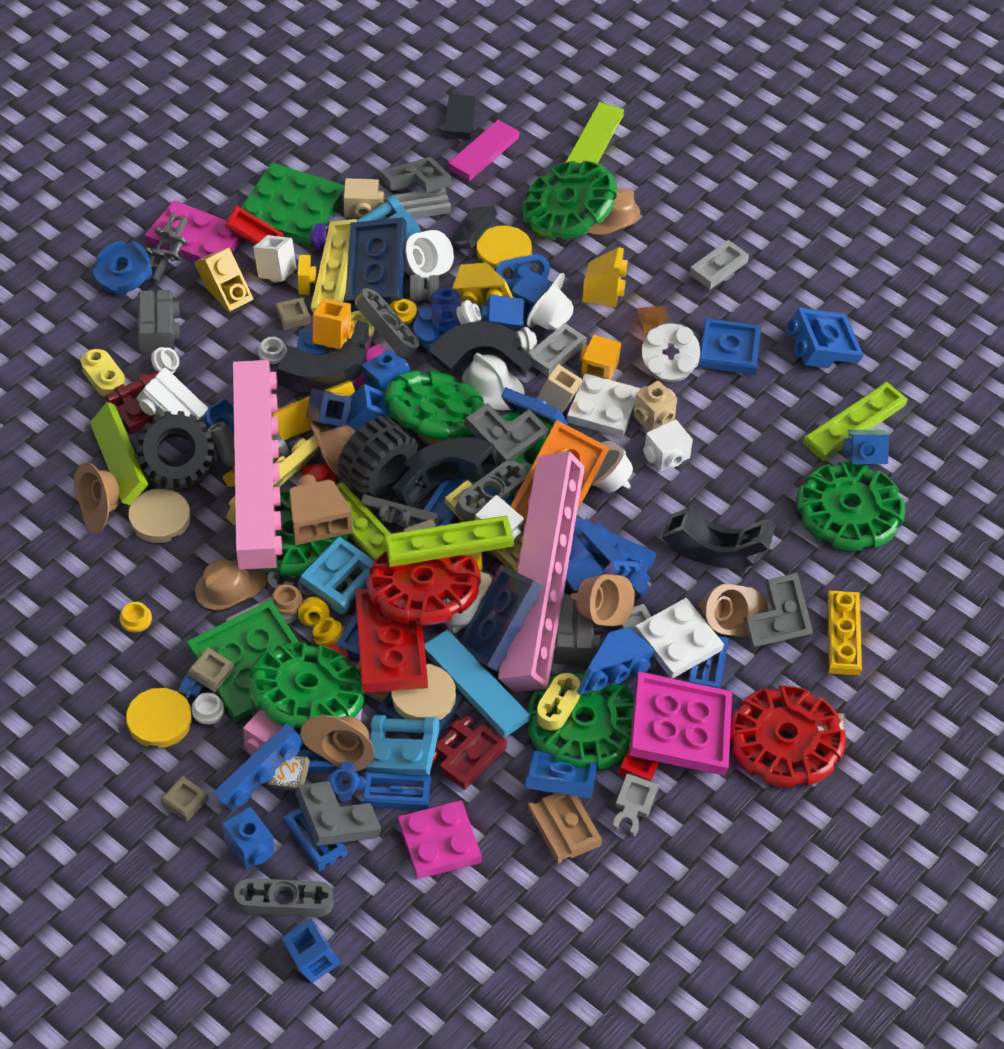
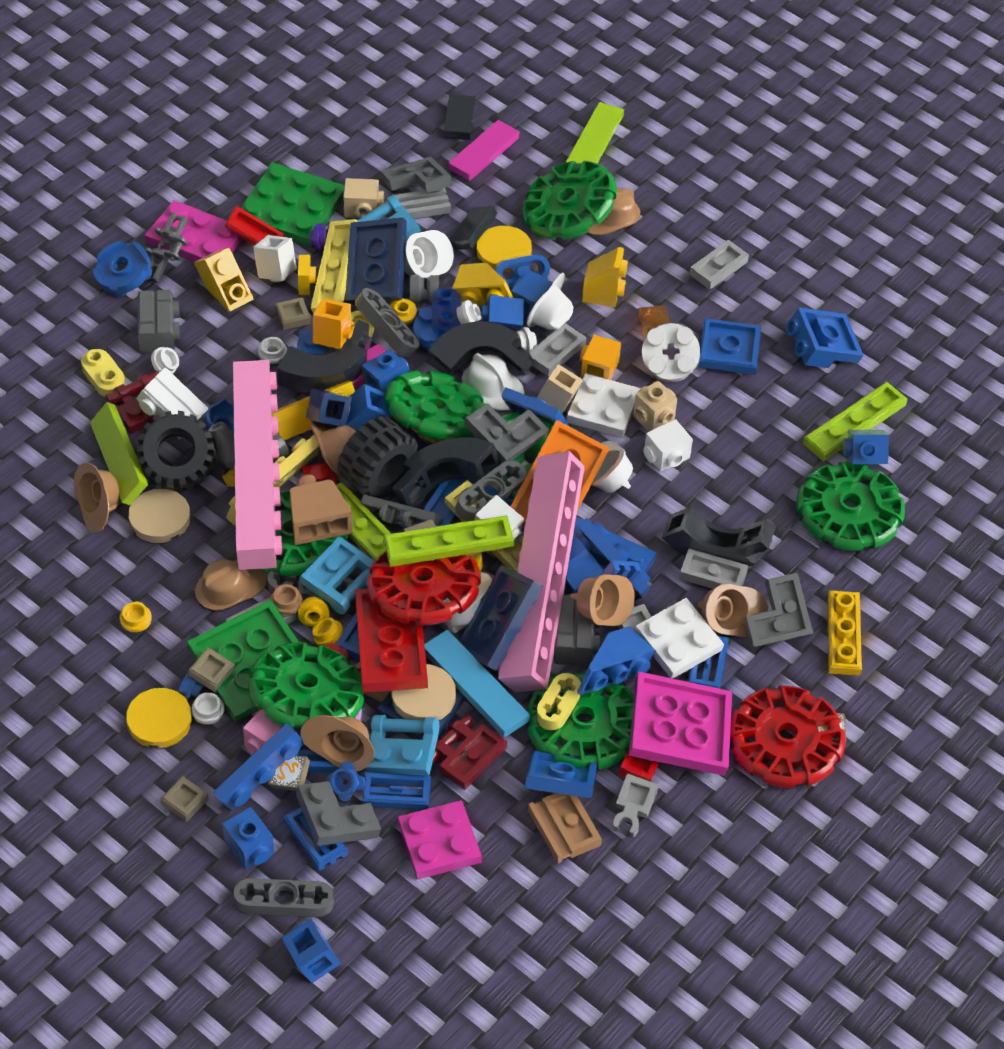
none -> light grey plate [679,549,748,589]

